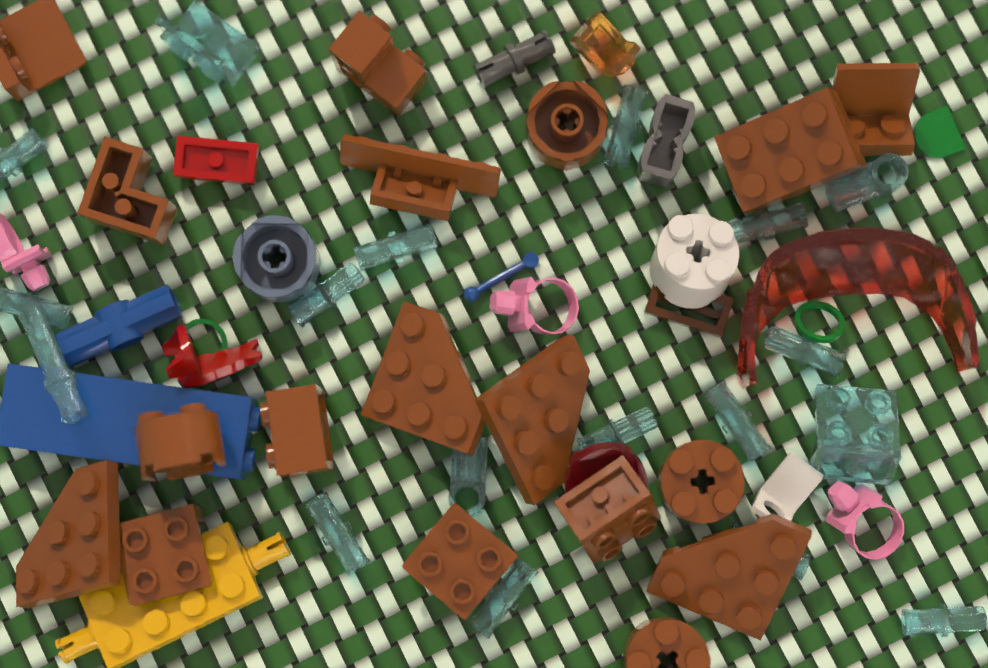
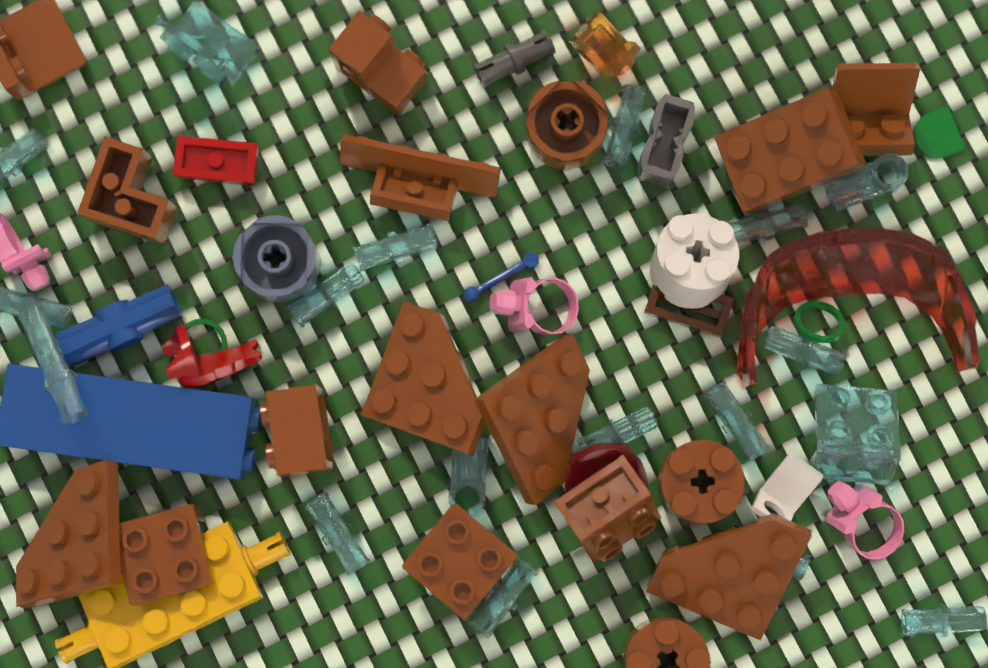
dark orange brick [134,403,227,481] -> none

